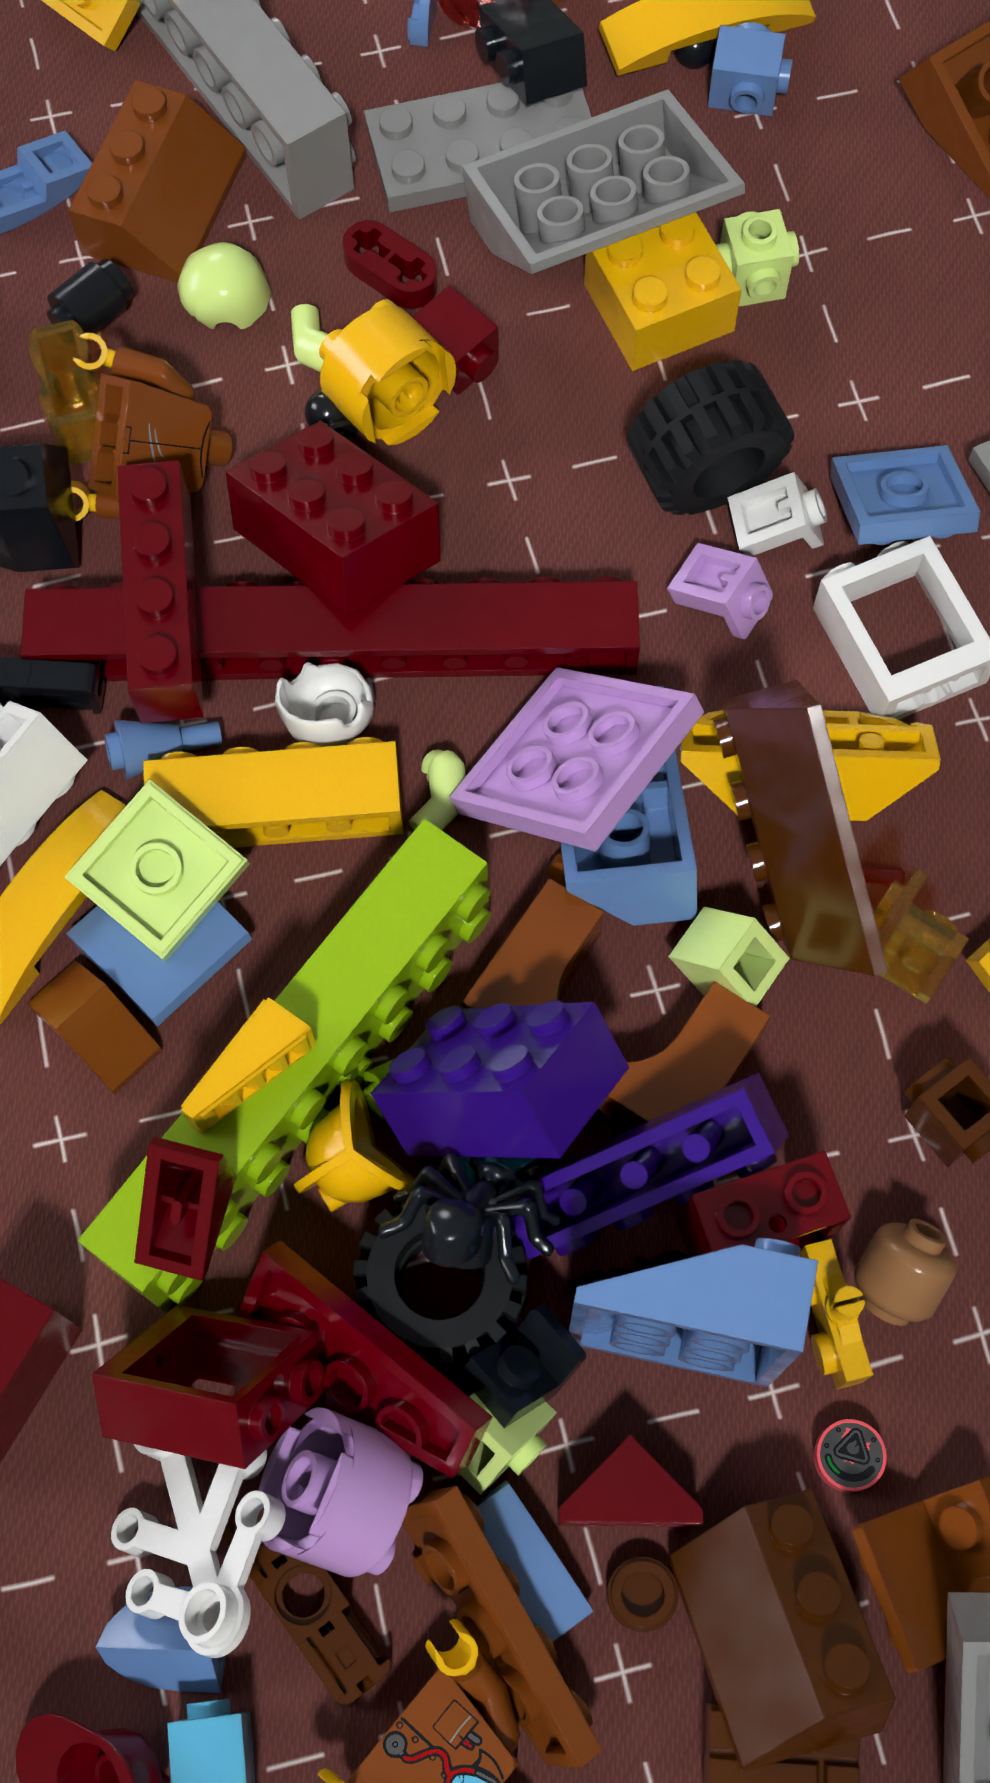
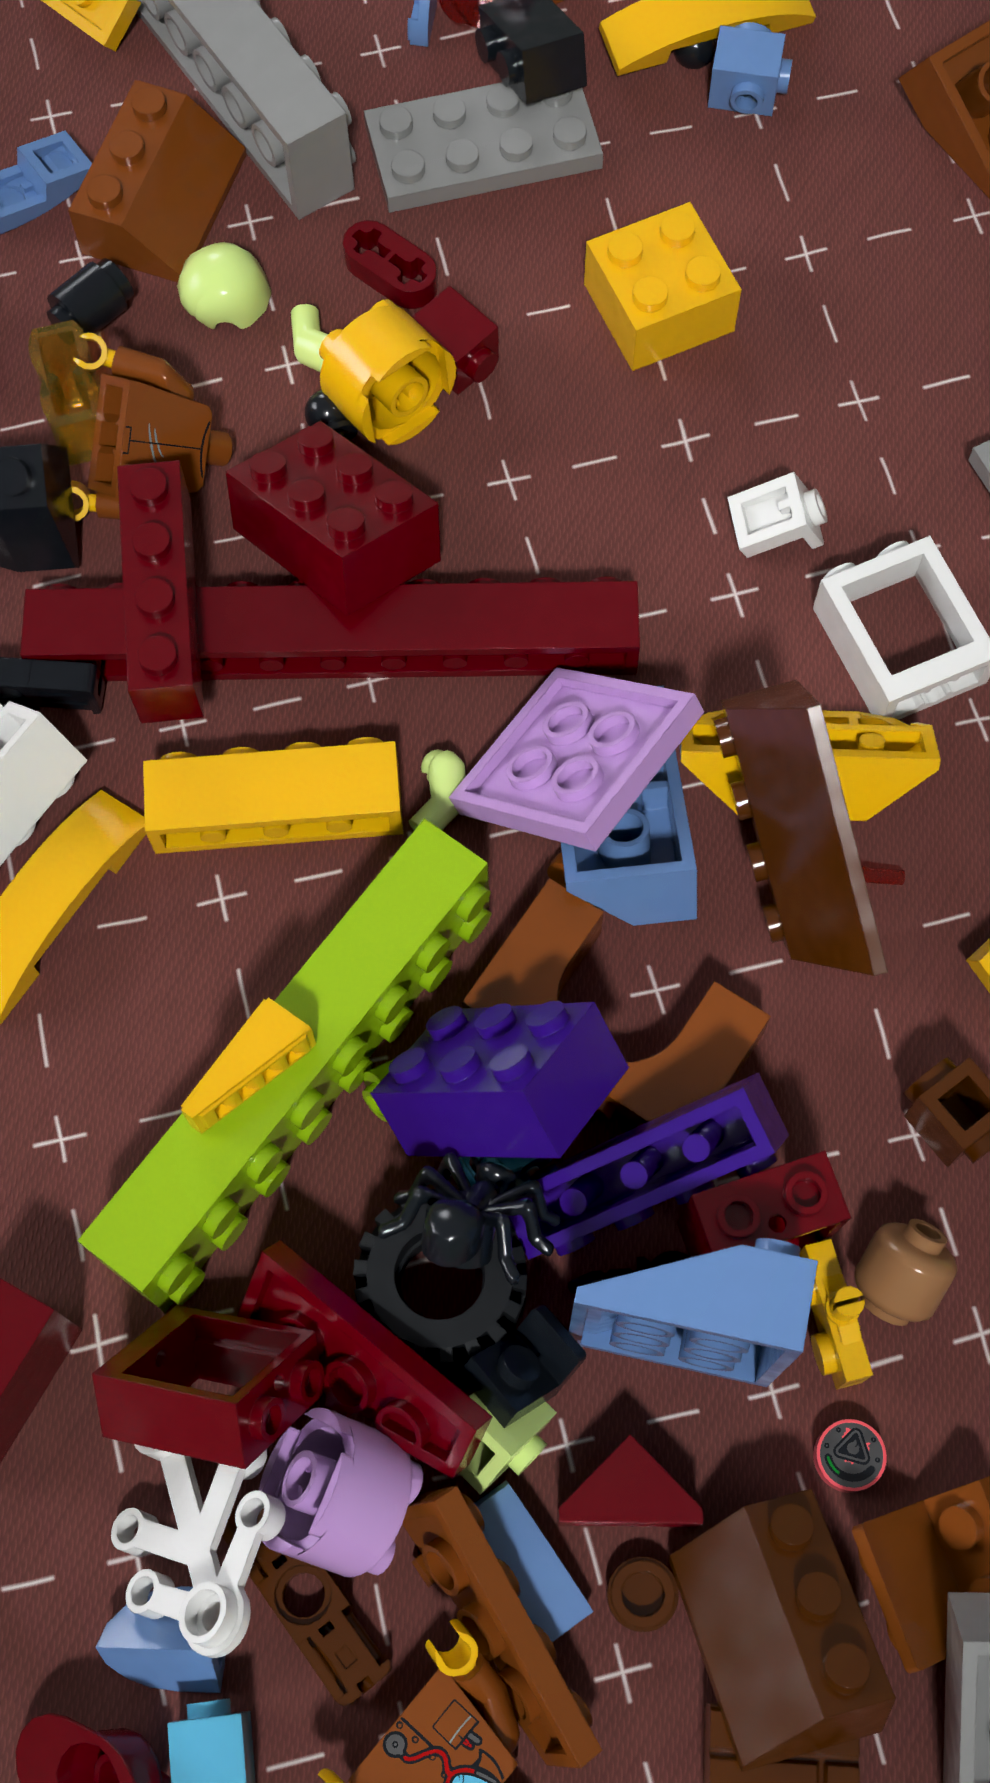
dark orange slope [27,960,163,1095] -> none
yellowish green tile [64,779,250,962] -> none
medium blue slope [66,902,252,1026] -> none
medium blue cone [104,720,222,781] -> none
dark red slope [134,1136,237,1281] -> none
white hair [275,662,374,747] -> none
yellow helmet [293,1079,415,1213] -> none
light grey slope [462,89,745,274] -> none
black tyre [627,360,794,515] -> none
lavender bracket [667,543,773,639] -> none
yellowish green brick [668,907,790,1006] -> none
yellowish green brick [715,209,799,307] -> none
medium blue plate [830,445,981,545] -> none
clear yellow bracket [874,868,969,1004] -> none

